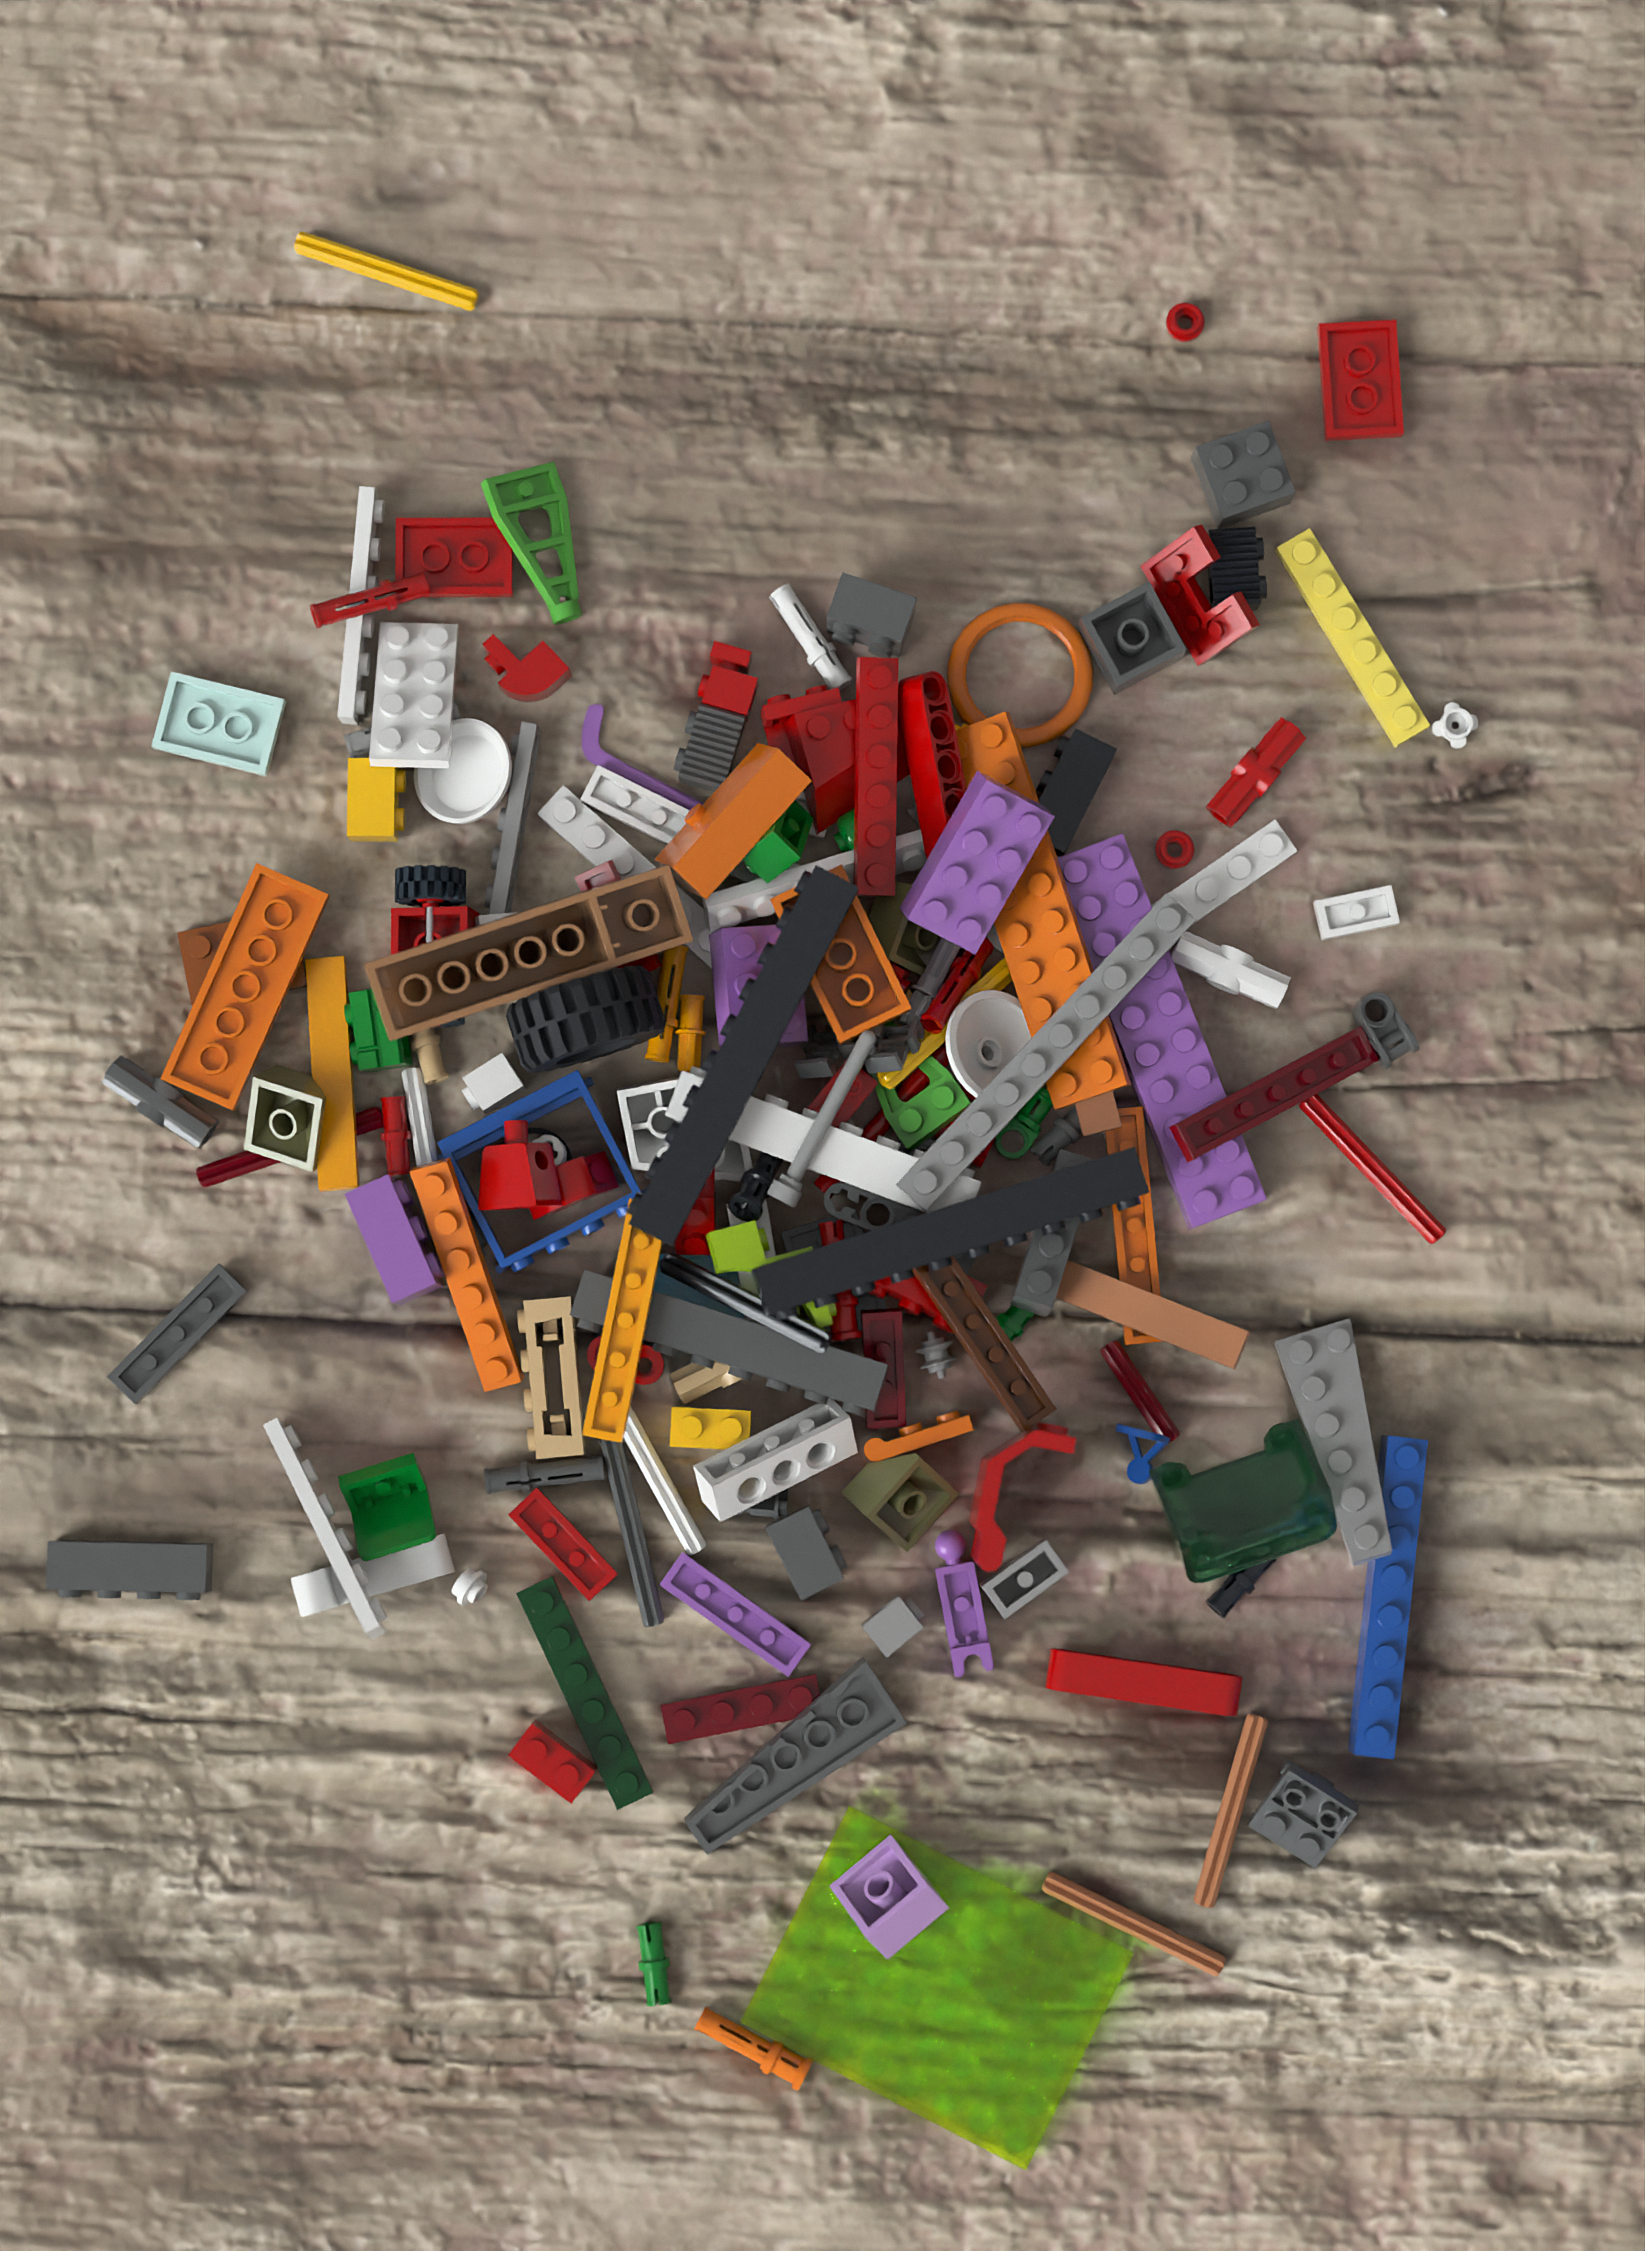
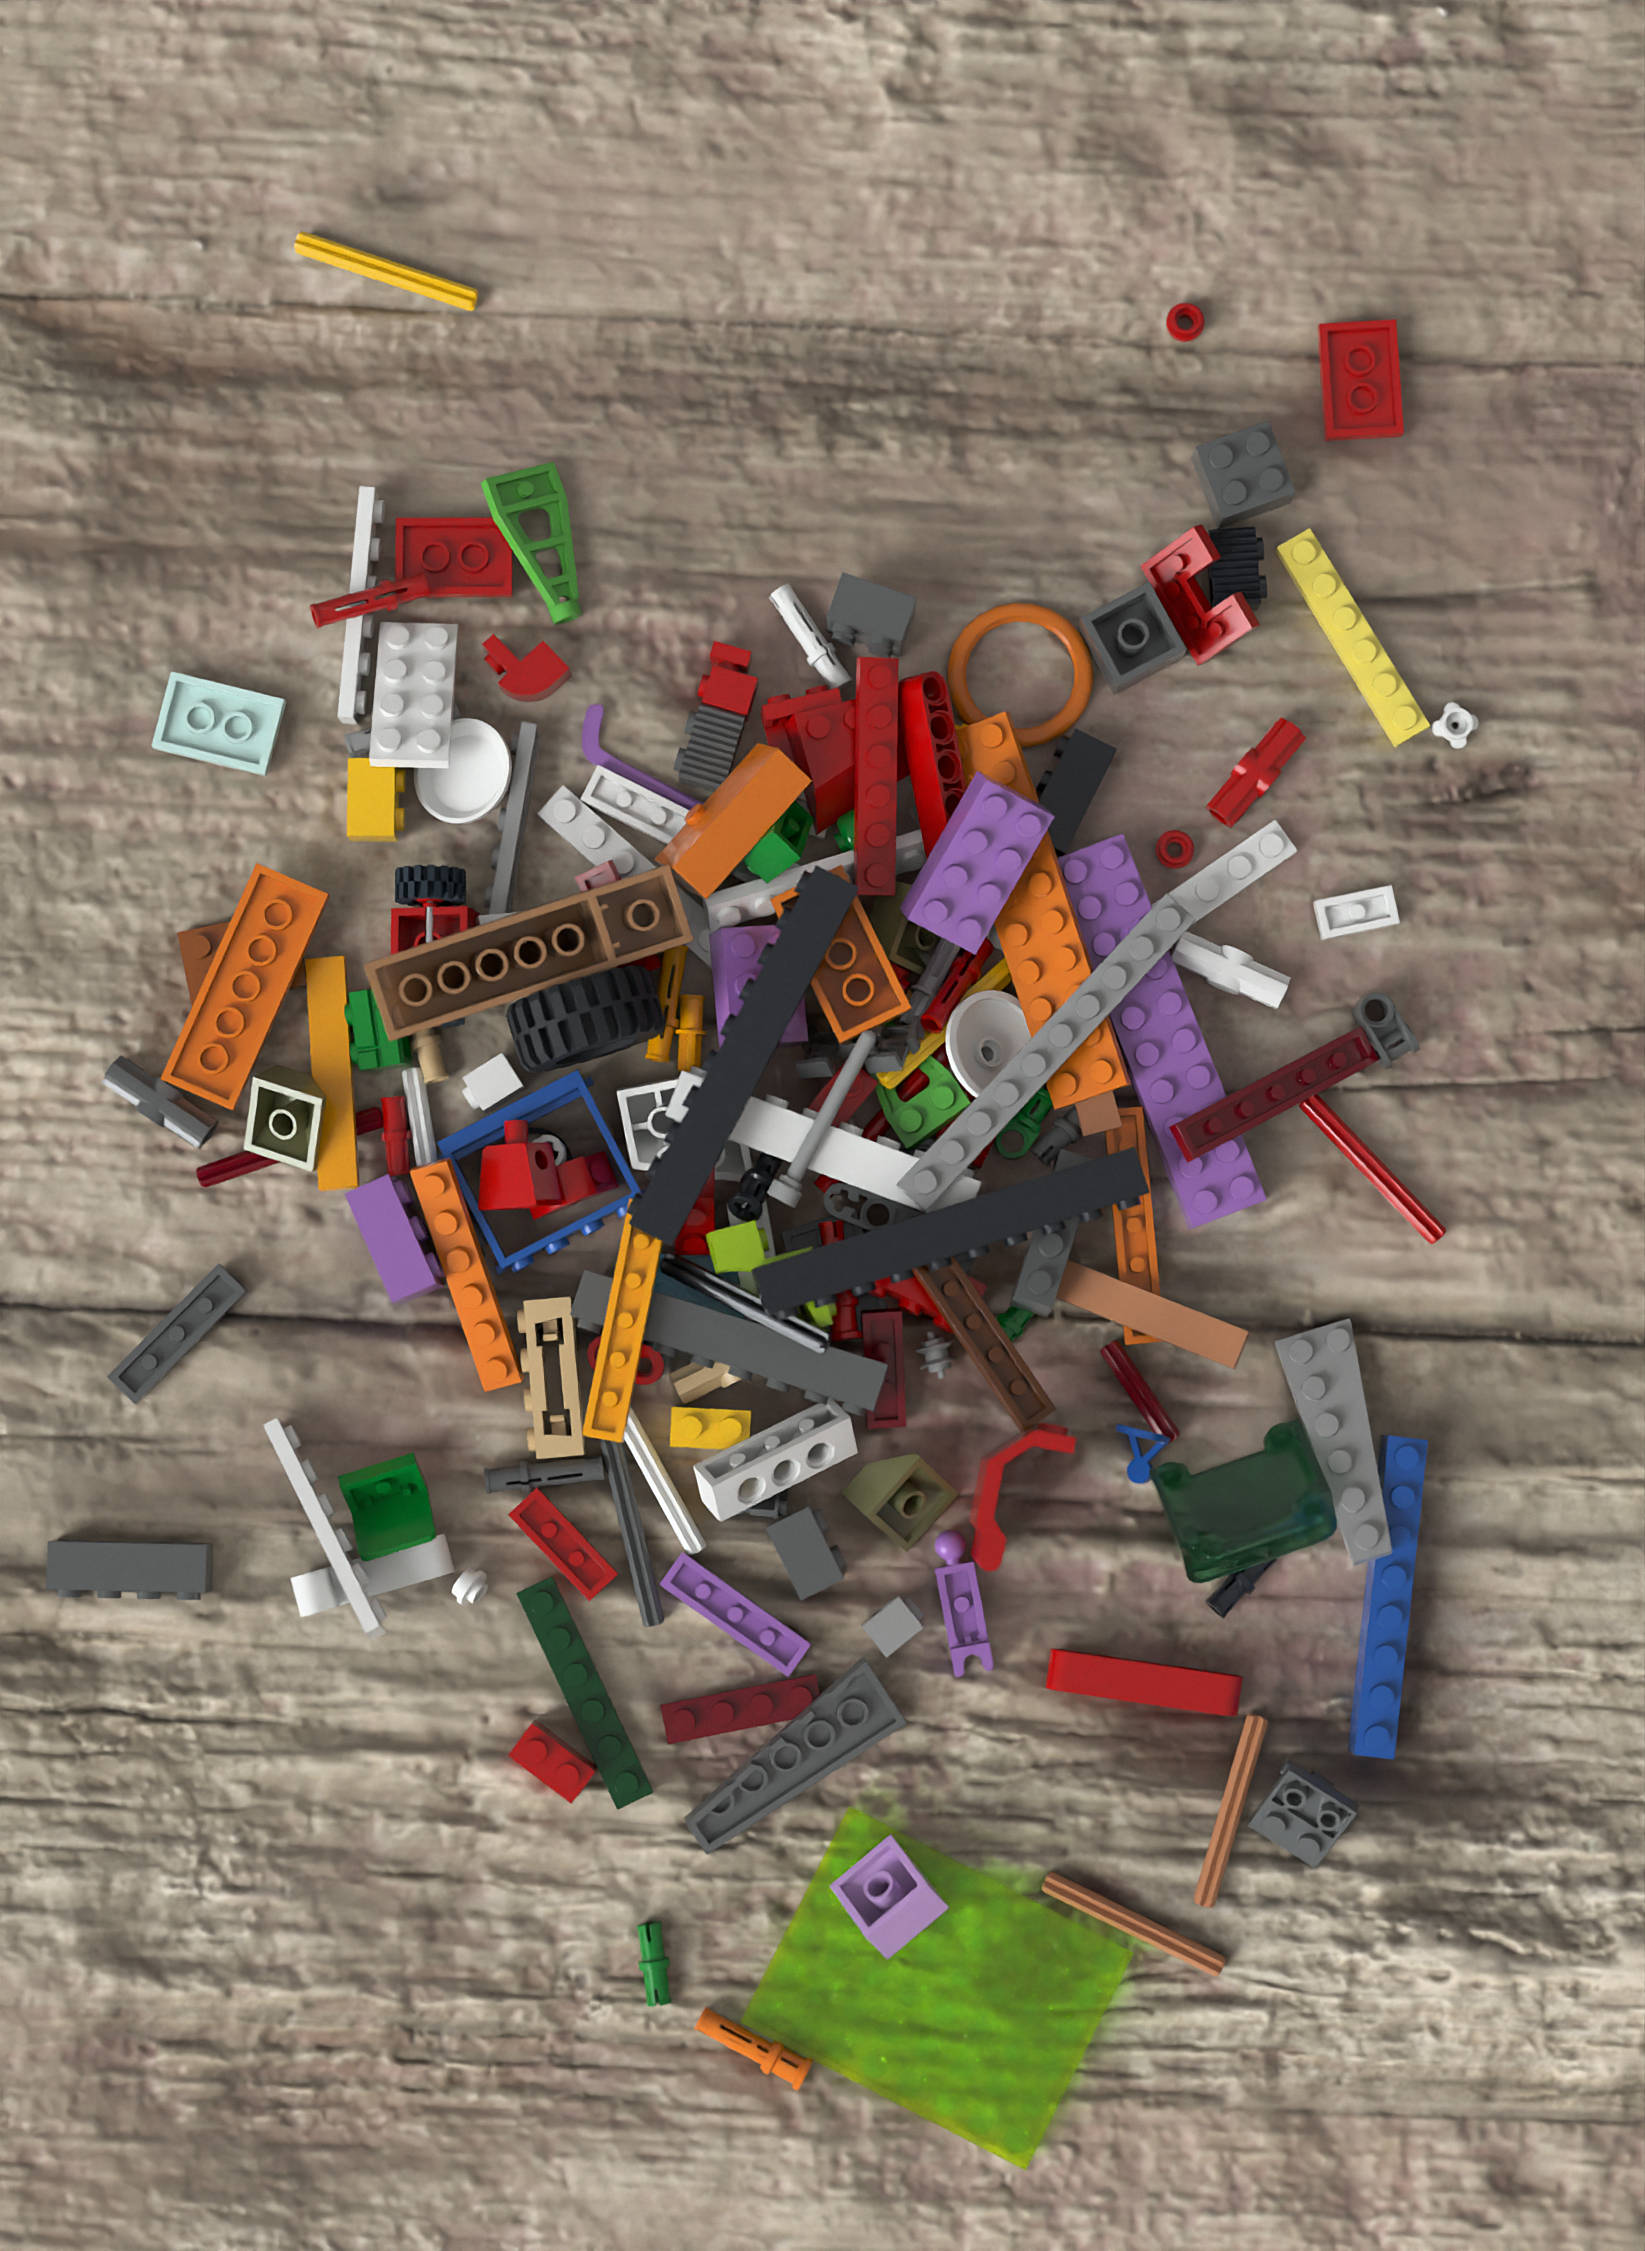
orange plate [864,1410,974,1461] -> none
light grey brick [979,1538,1069,1619] -> none

